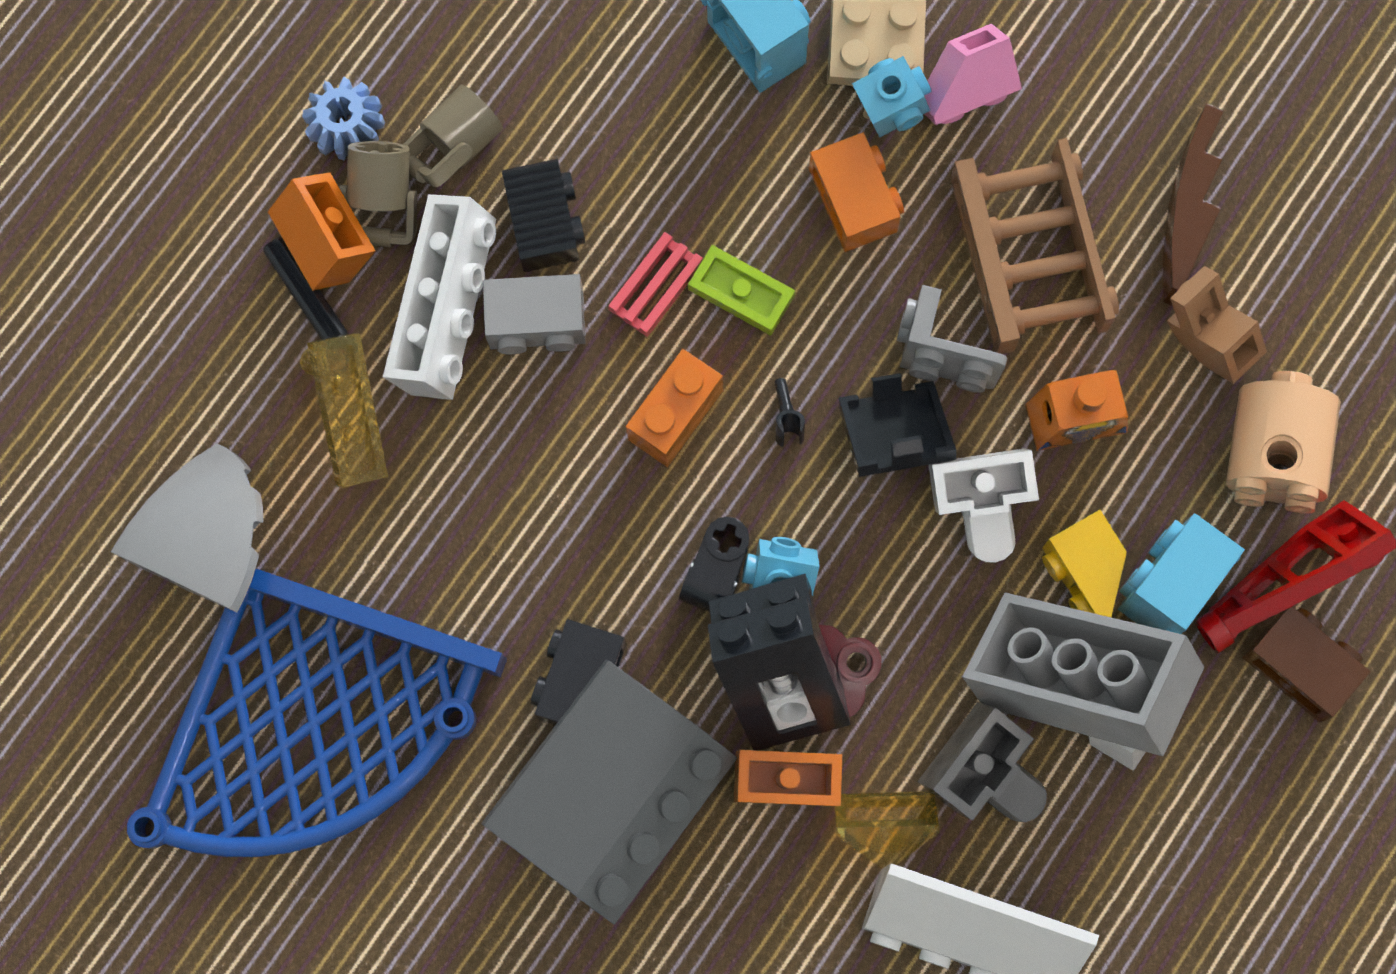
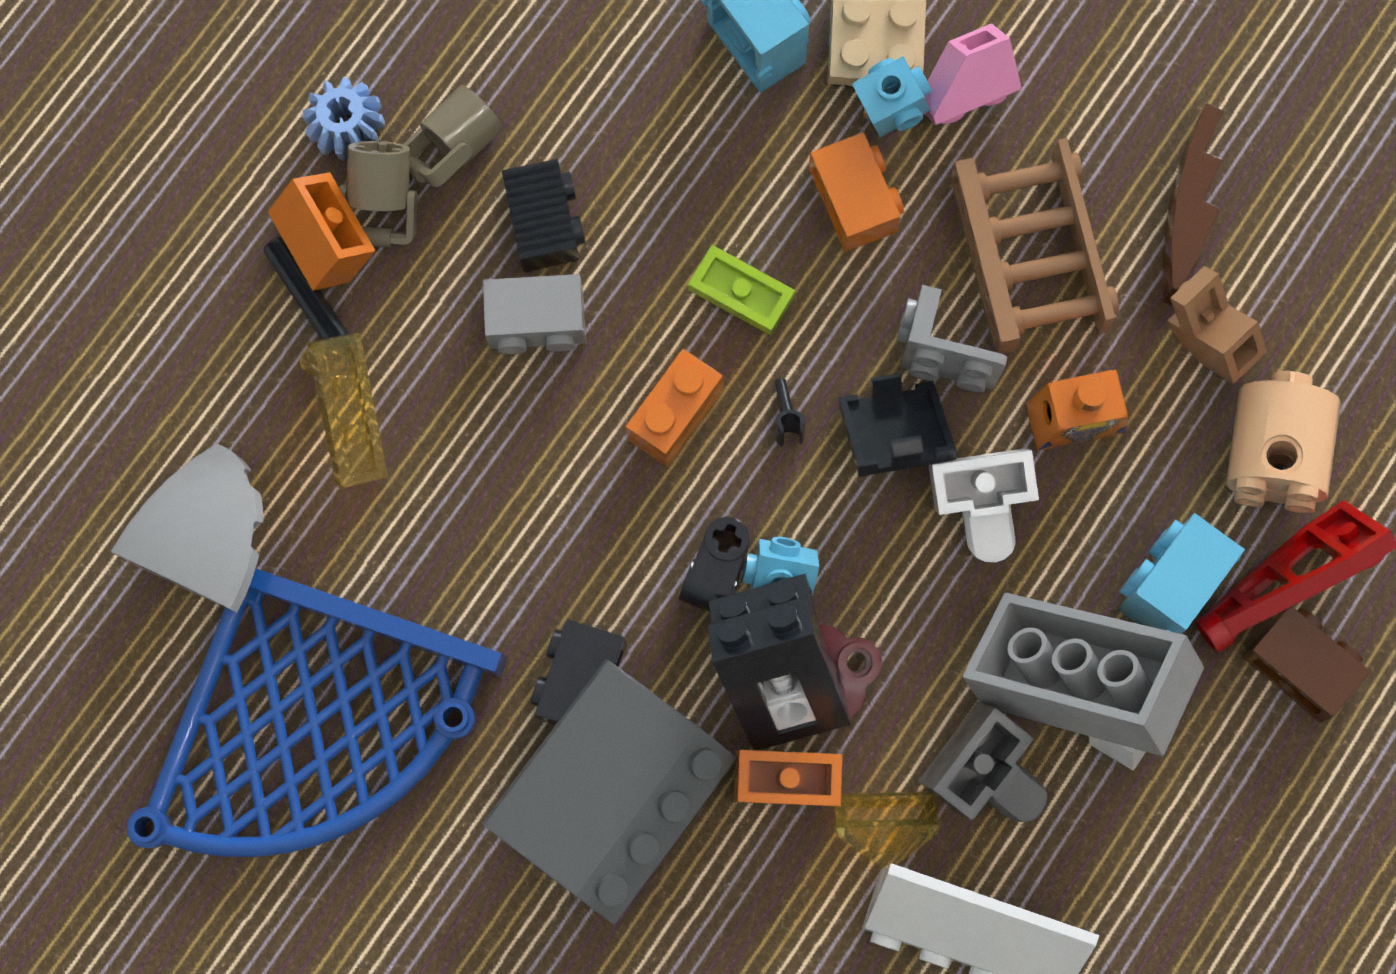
white brick [383,194,496,400] -> none
coral tile [608,232,703,337] -> none
yellow slope [1042,510,1127,617] -> none

